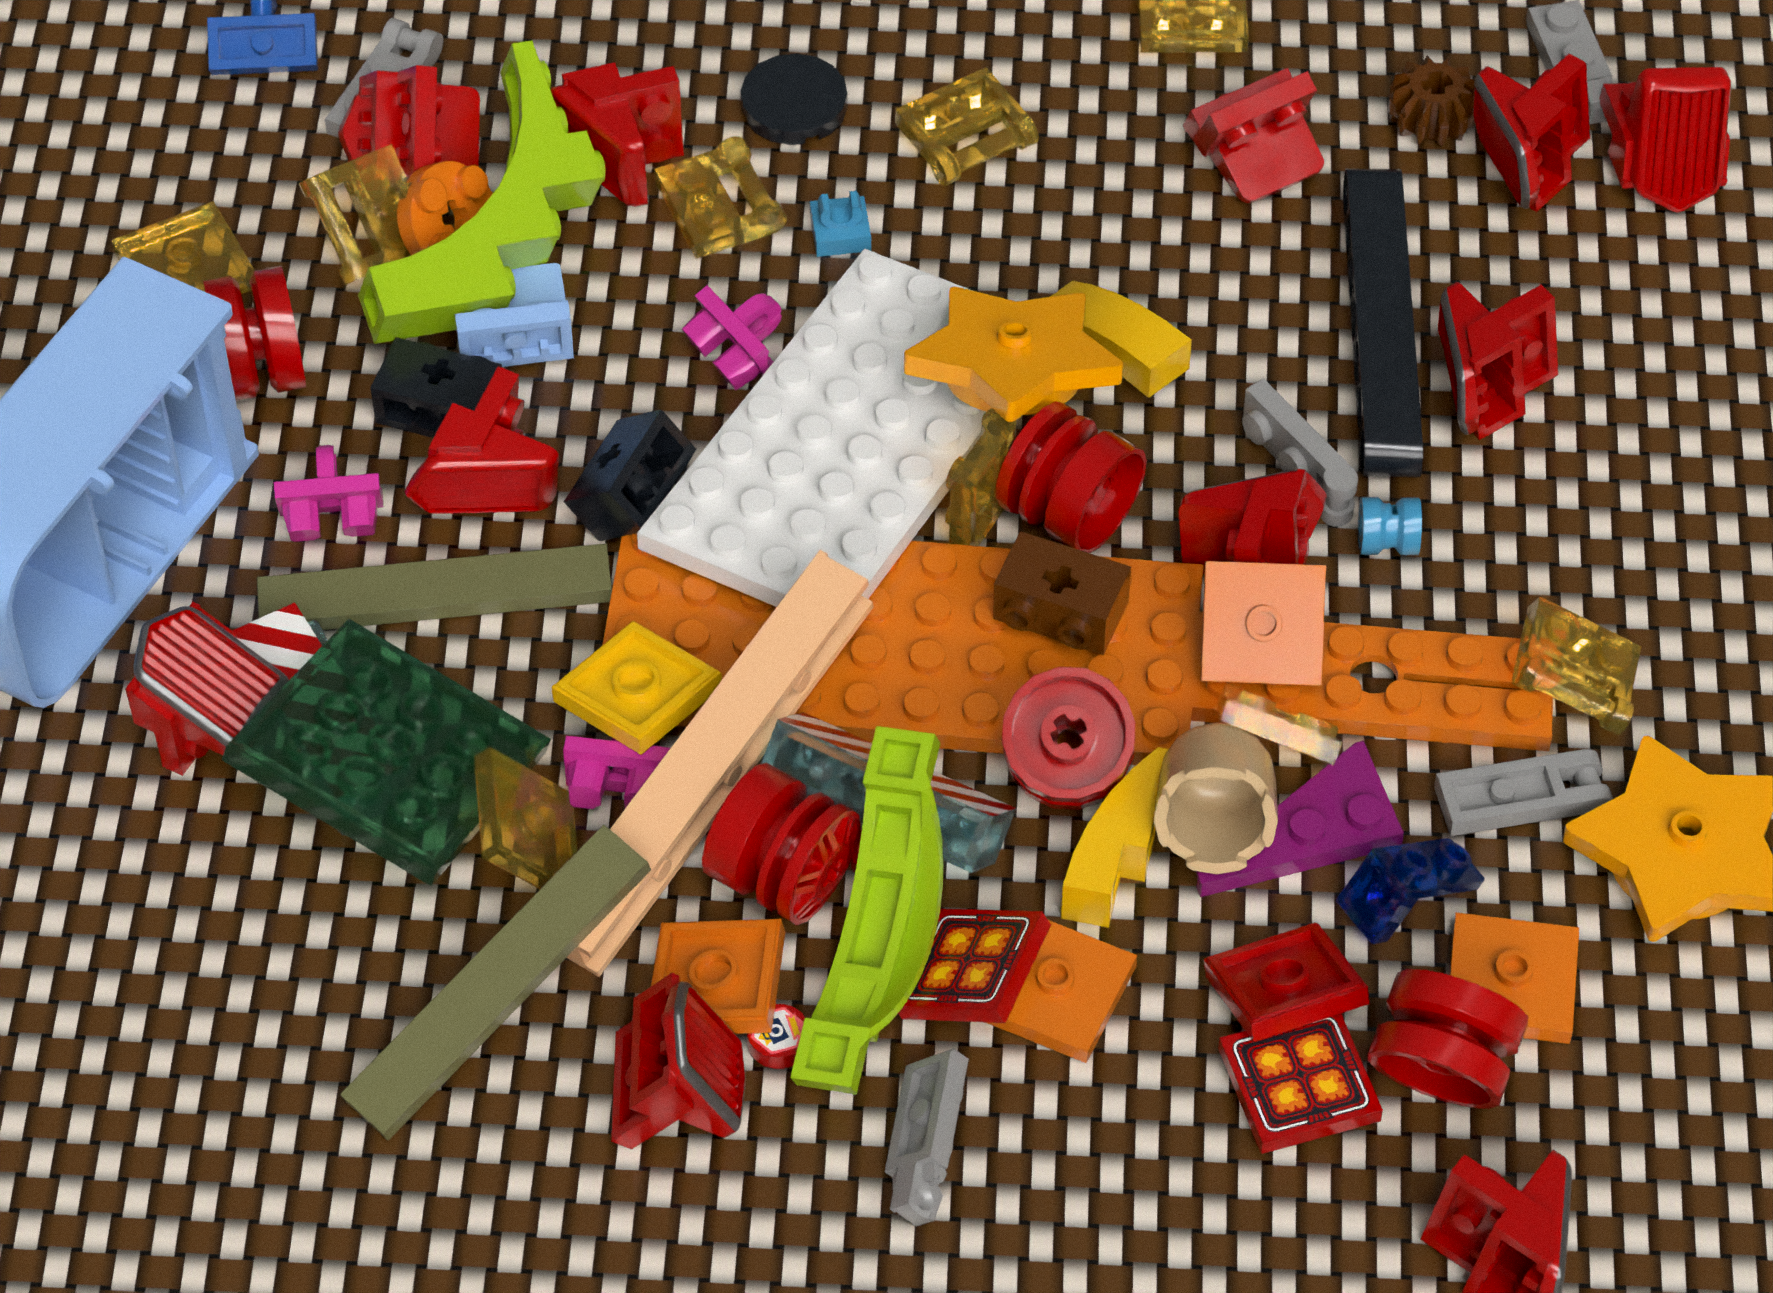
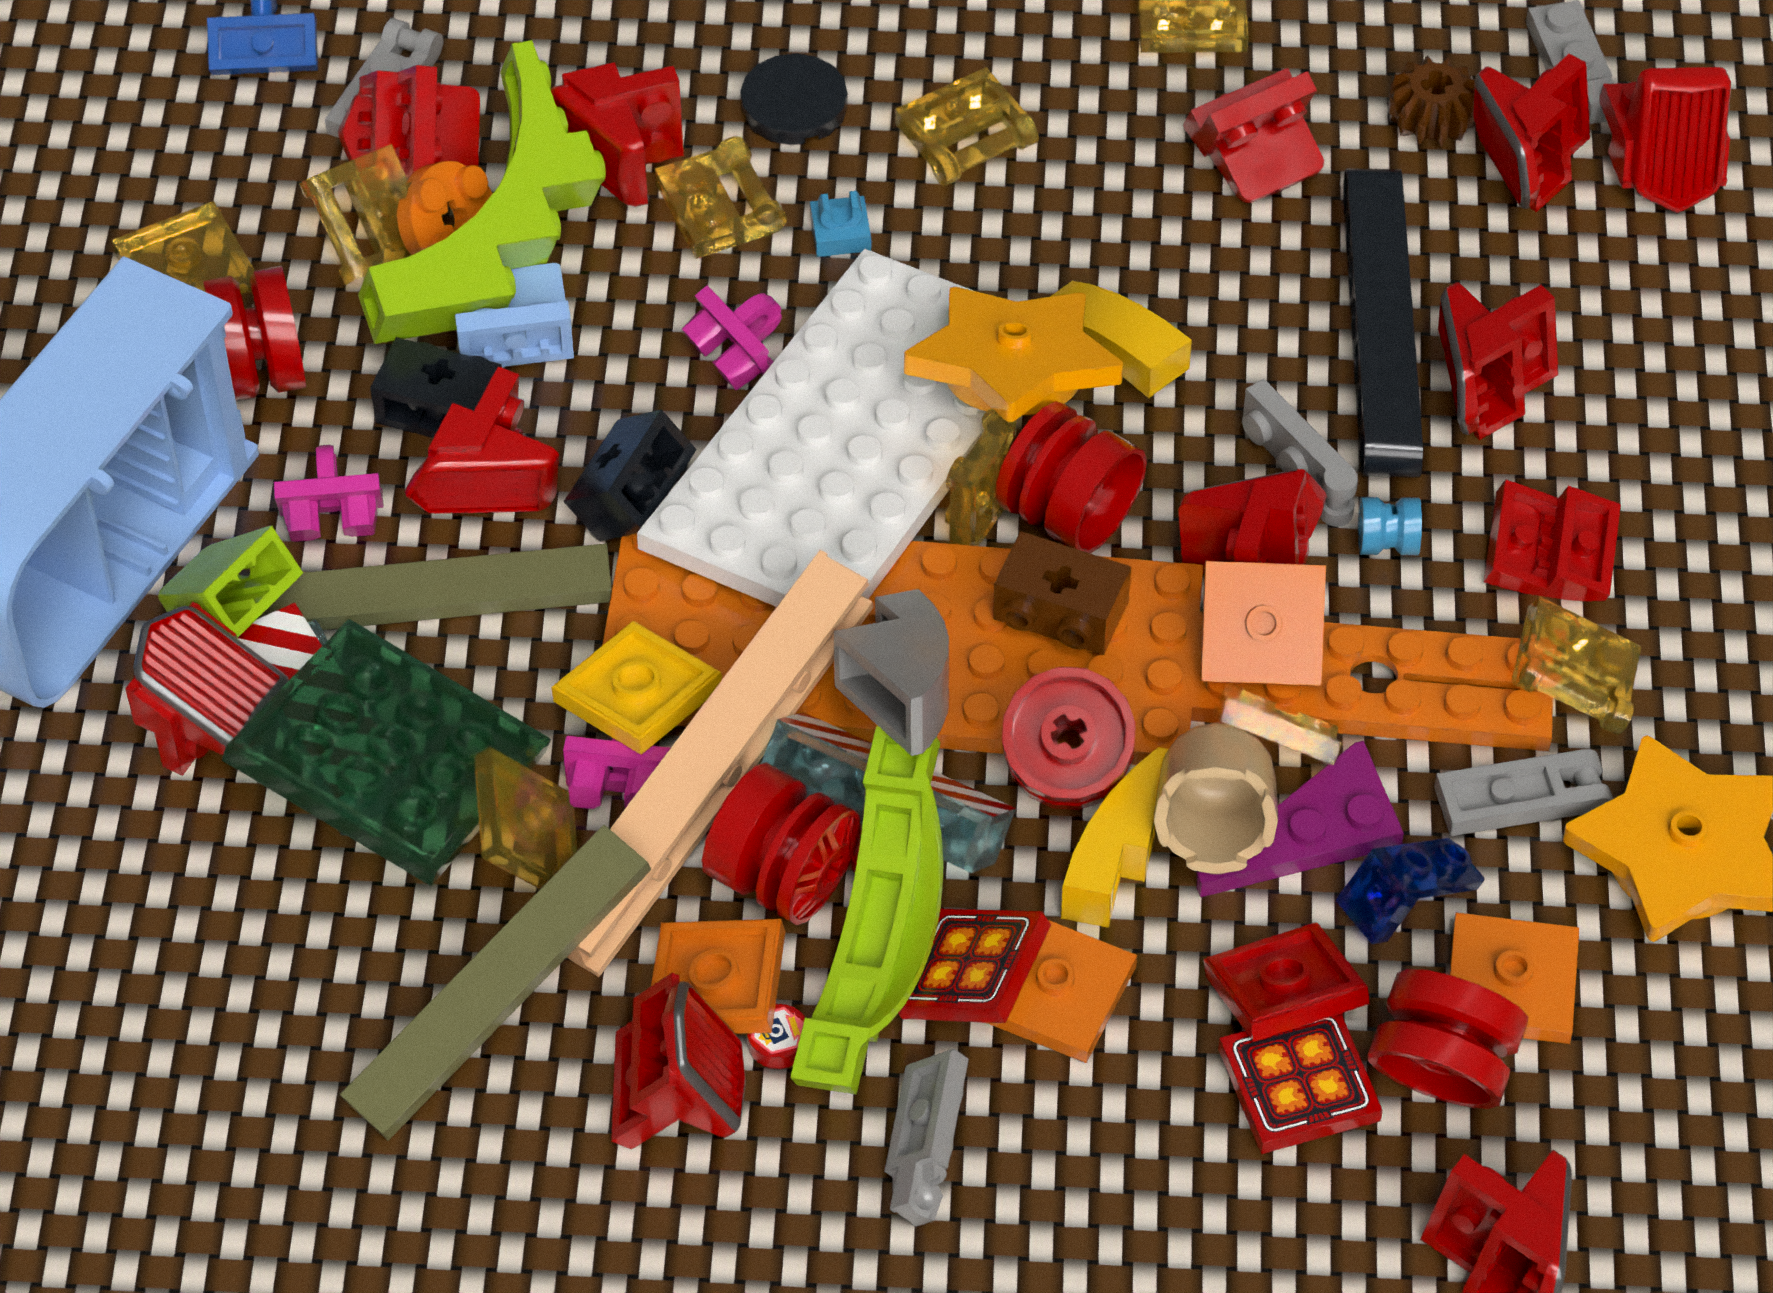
none -> lime torso [158,526,303,638]
none -> light grey slope [834,589,949,756]
none -> red slope [1484,479,1621,601]

